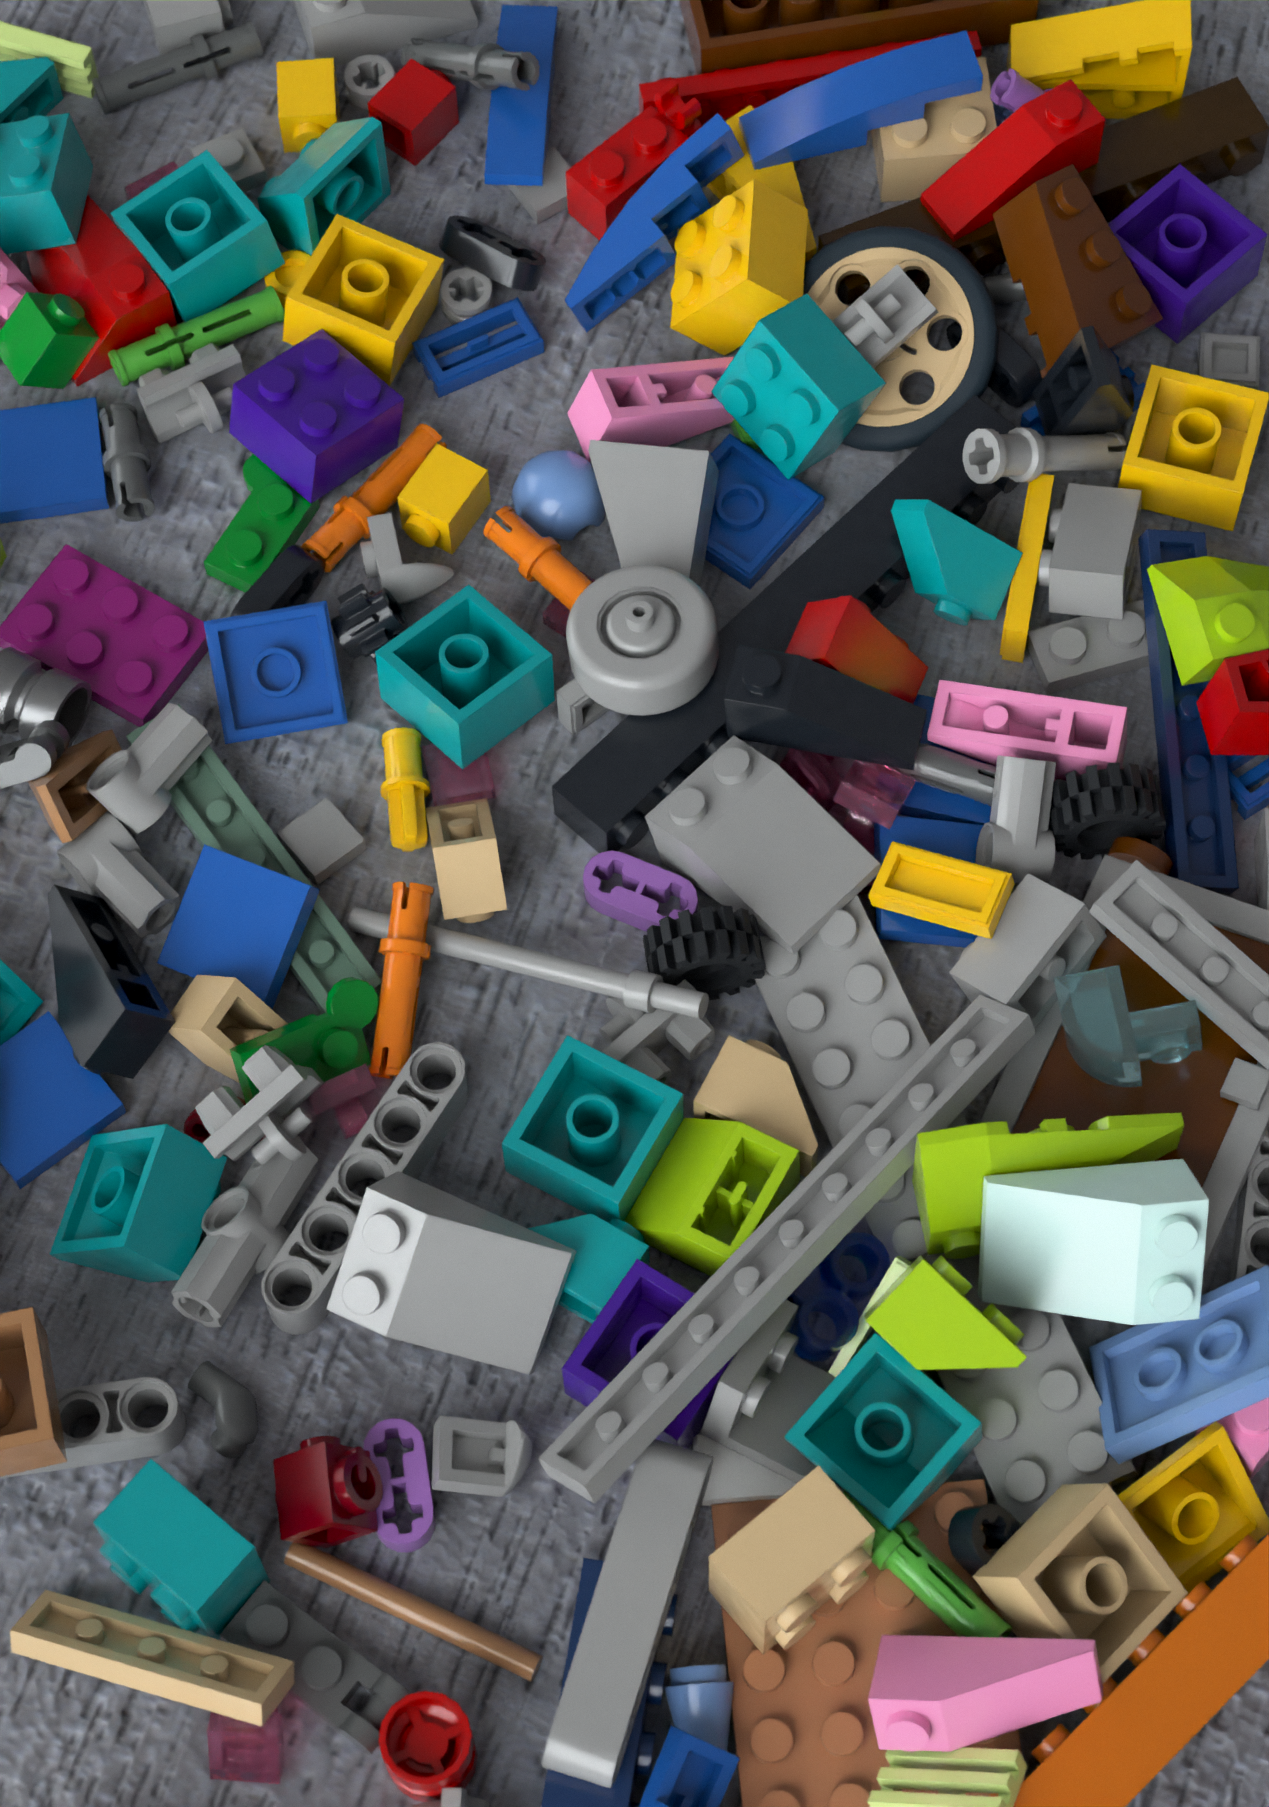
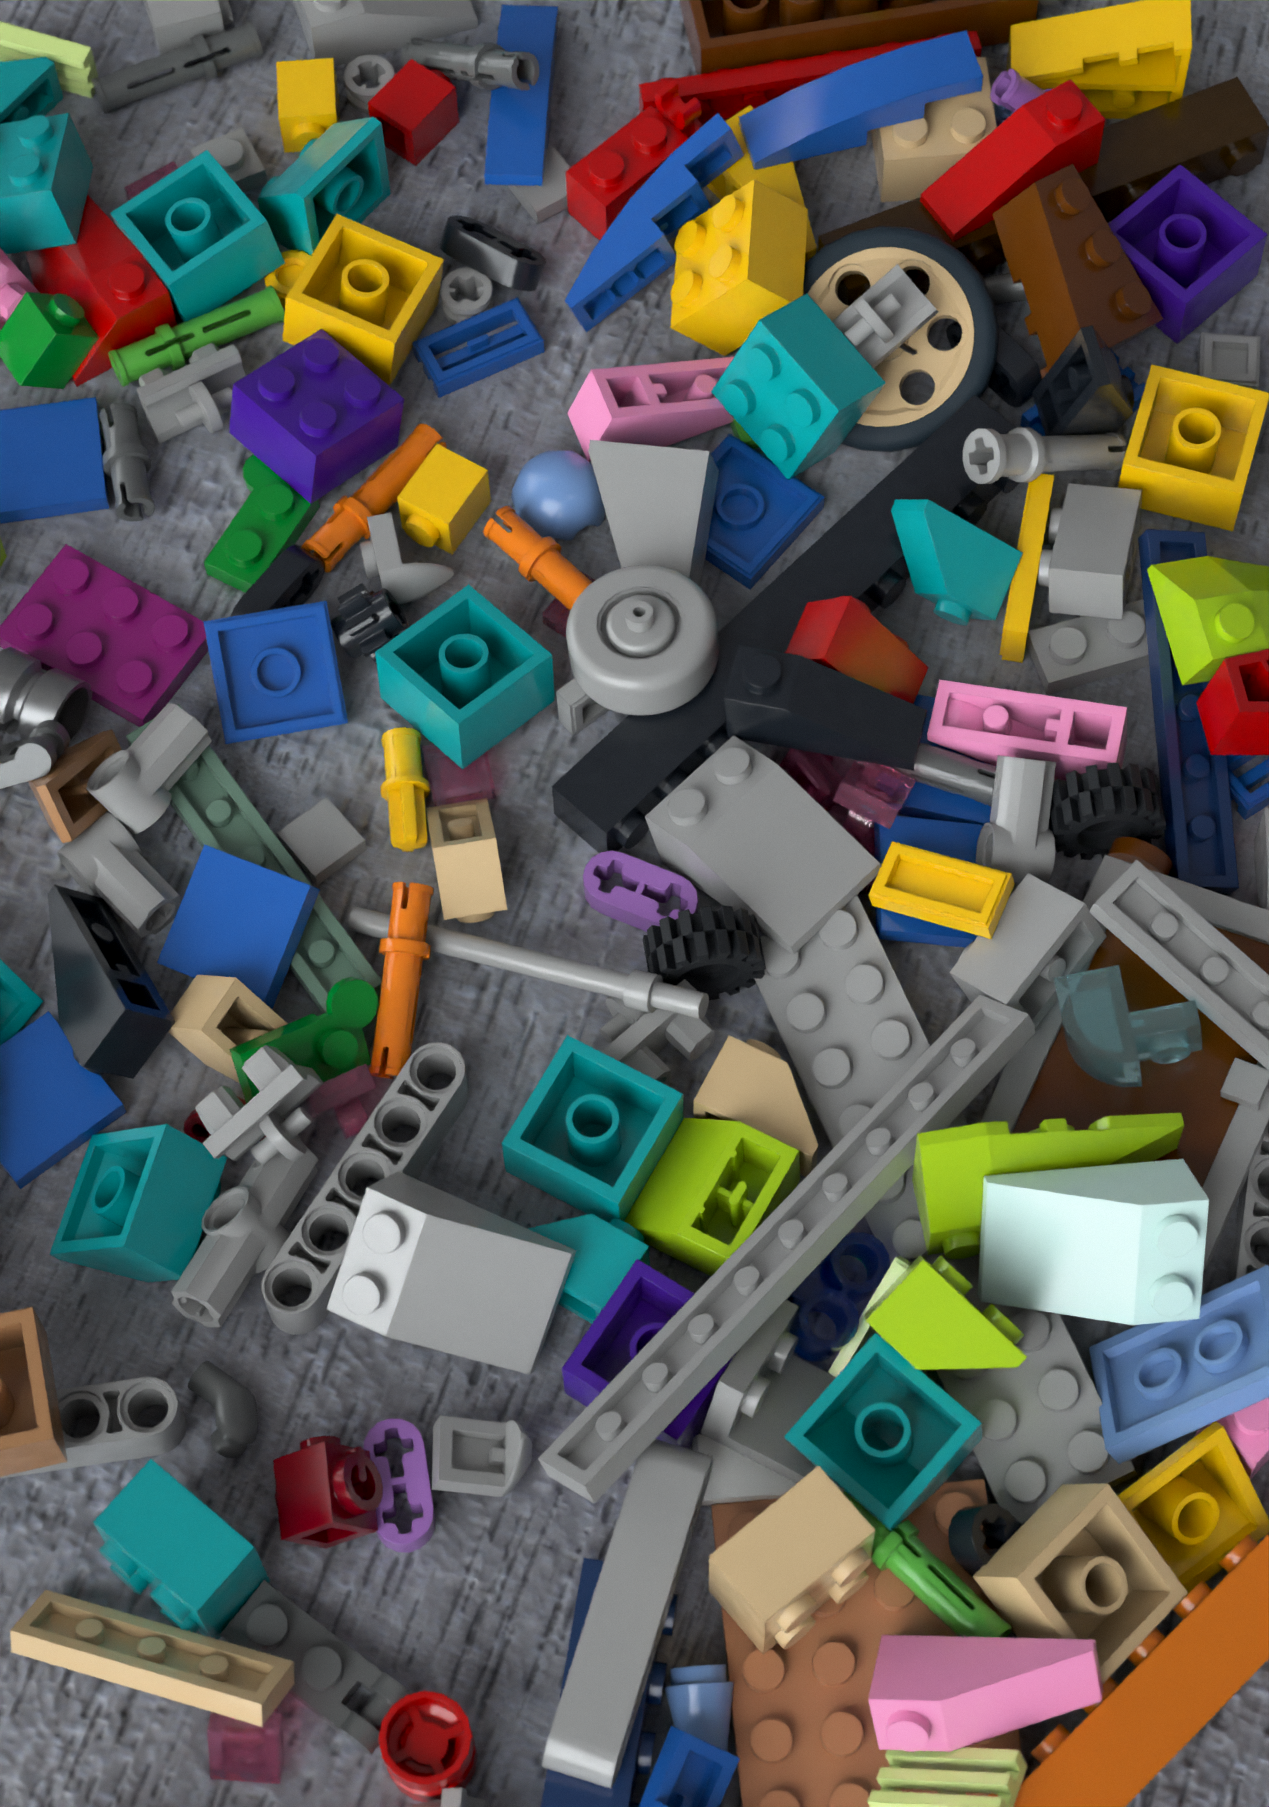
medium nougat bar [284,1542,543,1682] -> none

